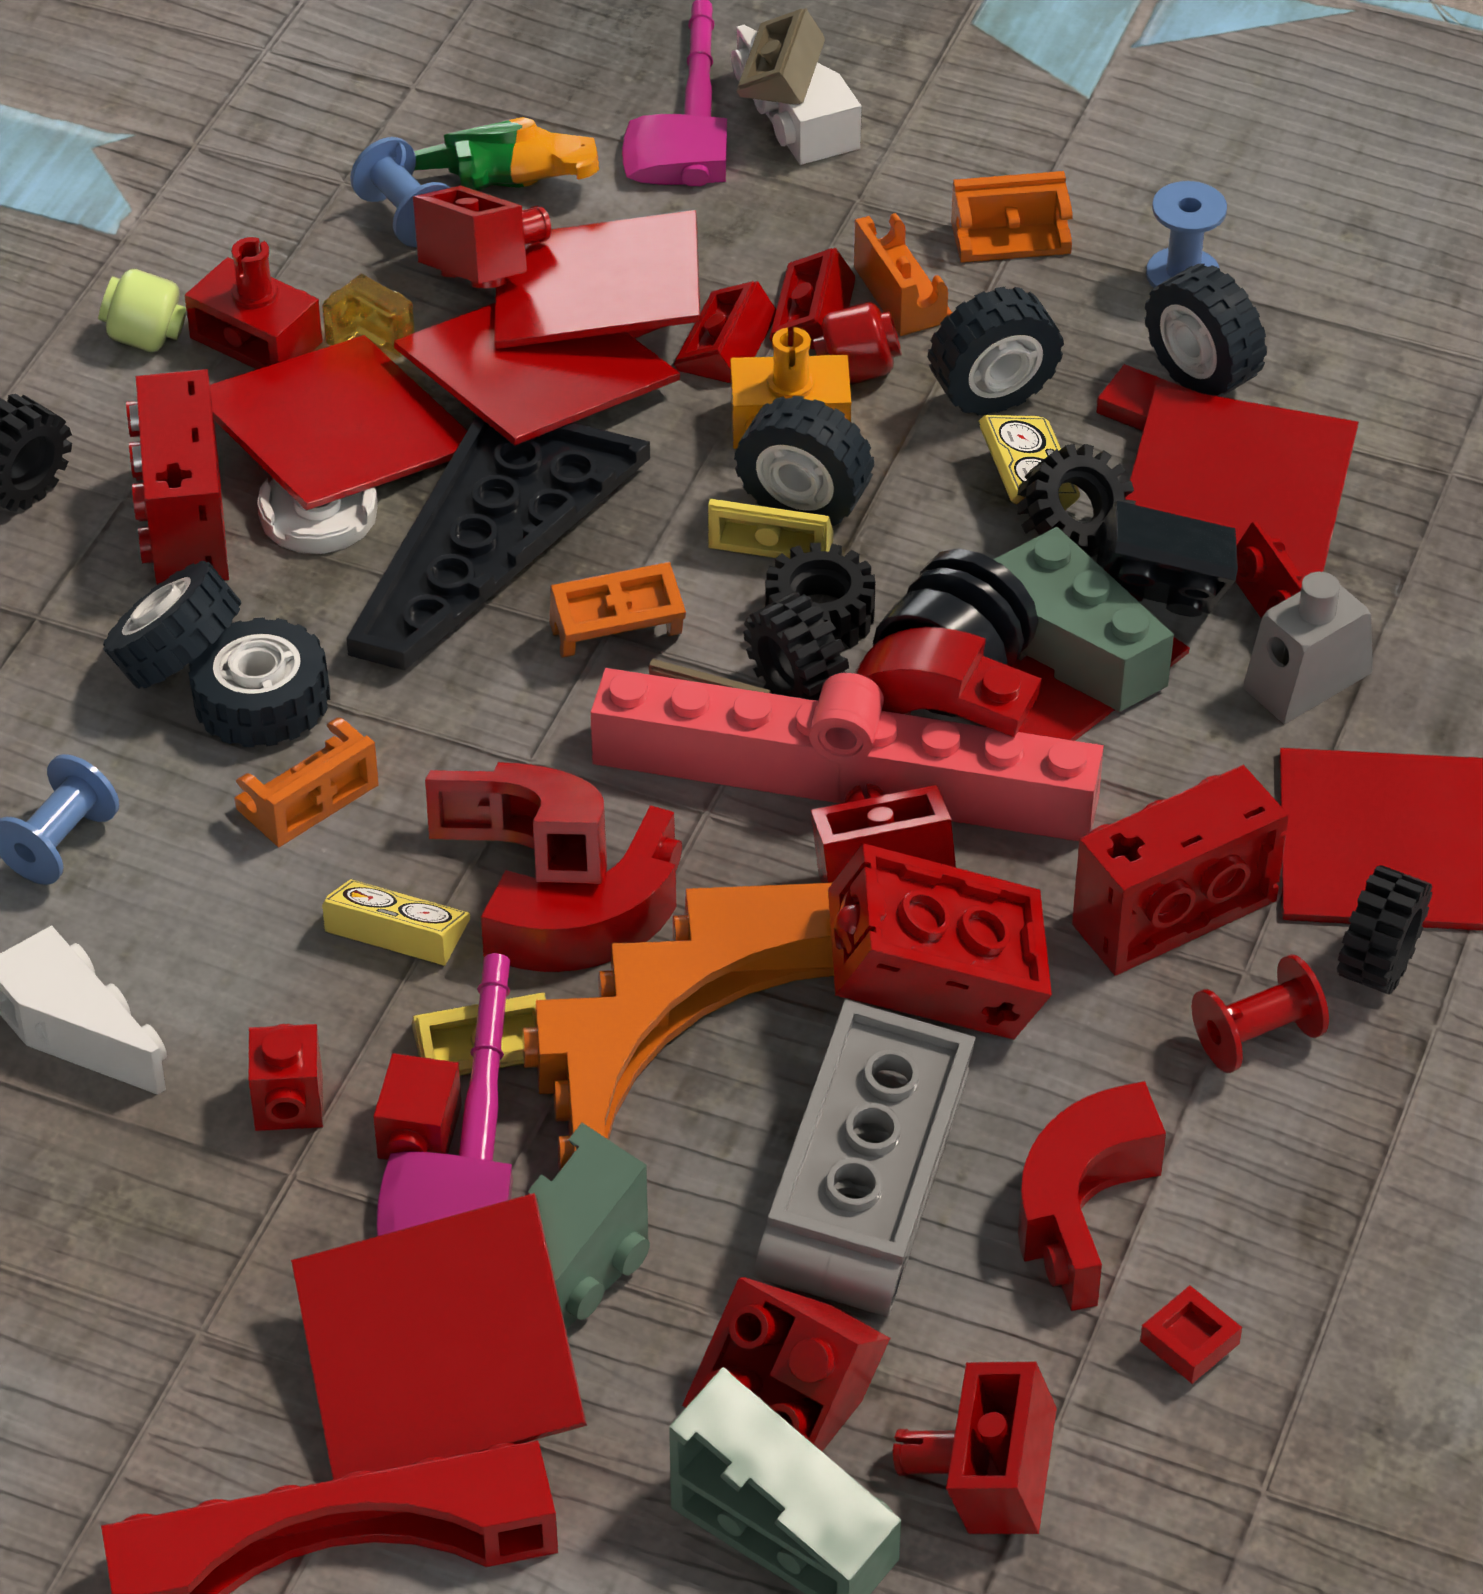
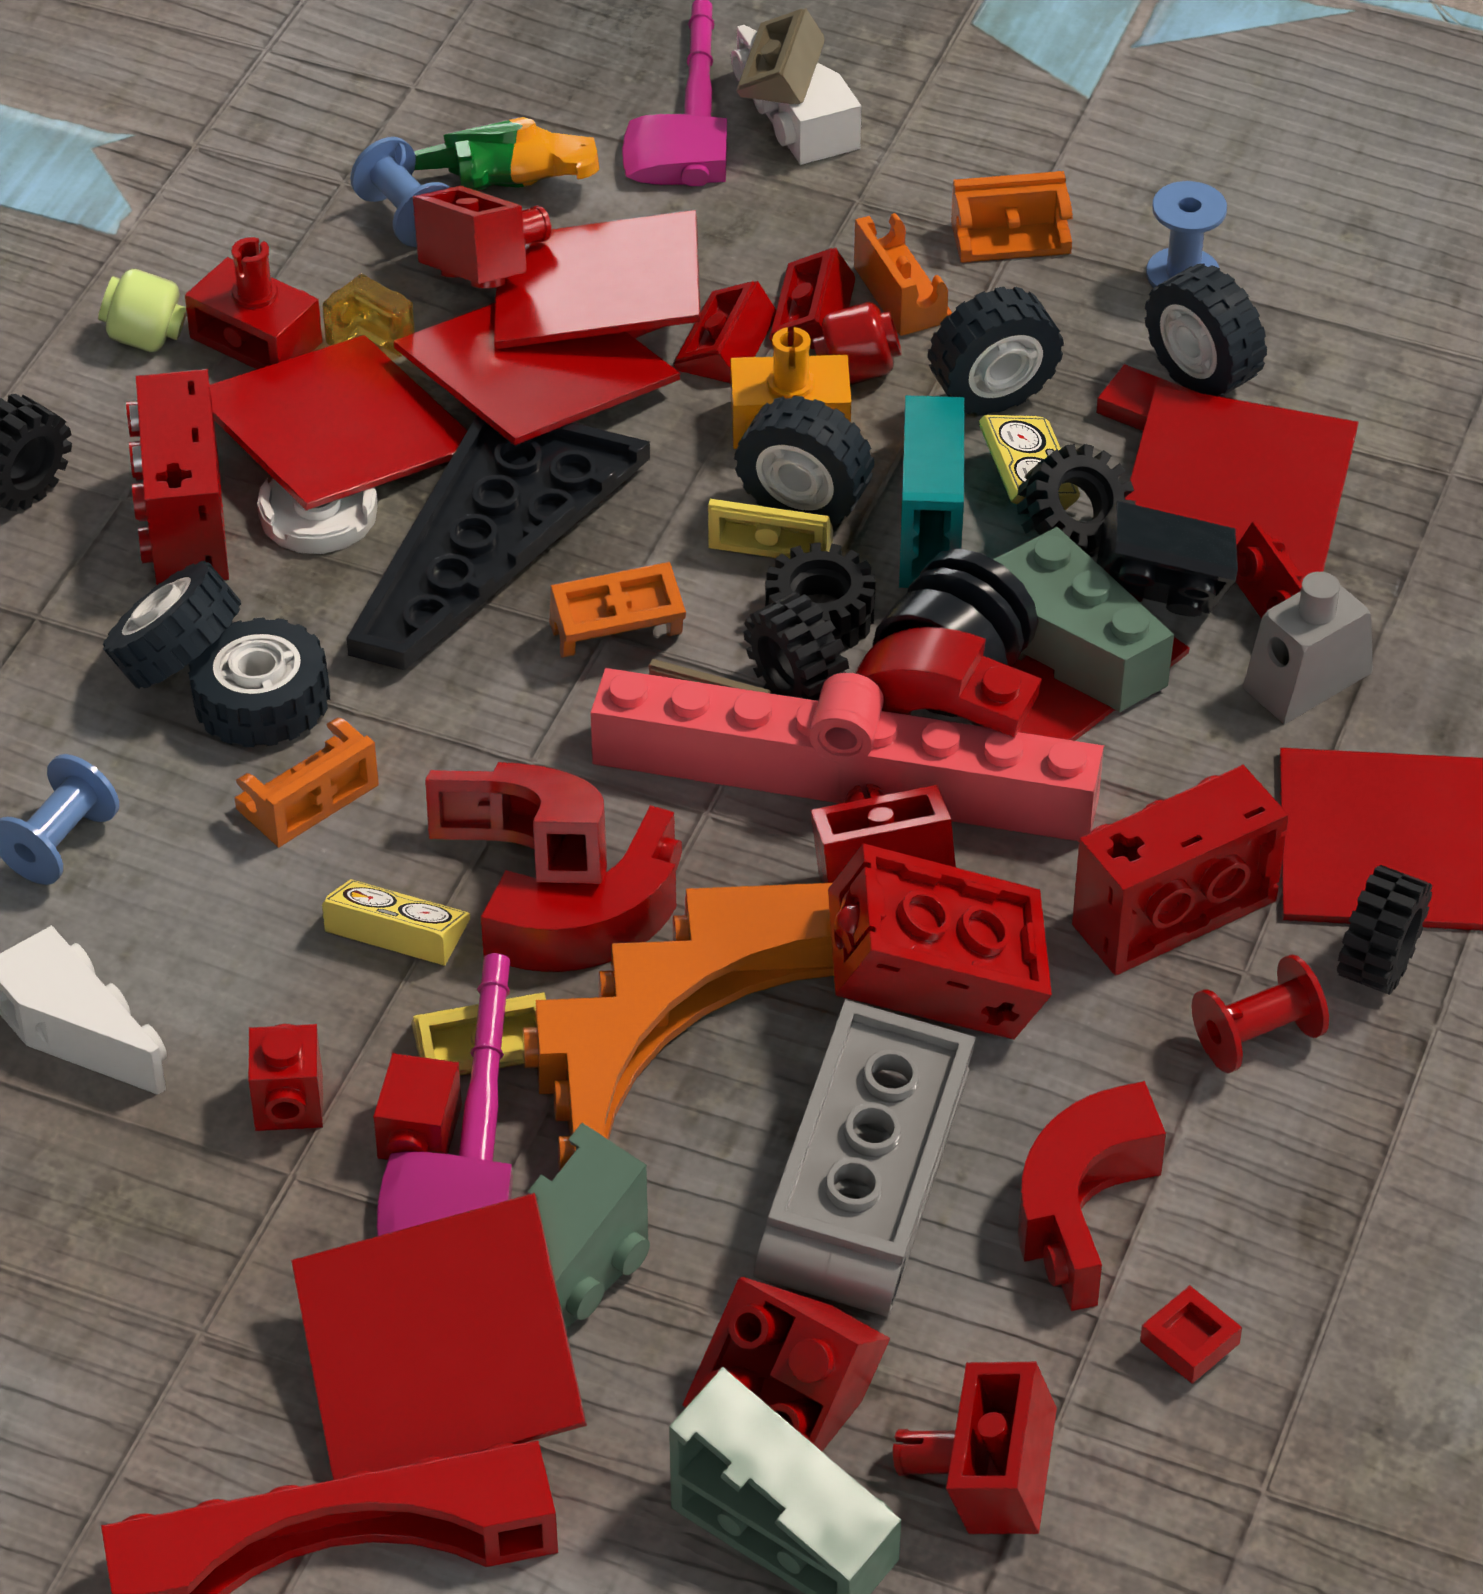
none -> teal slope [899,395,964,588]

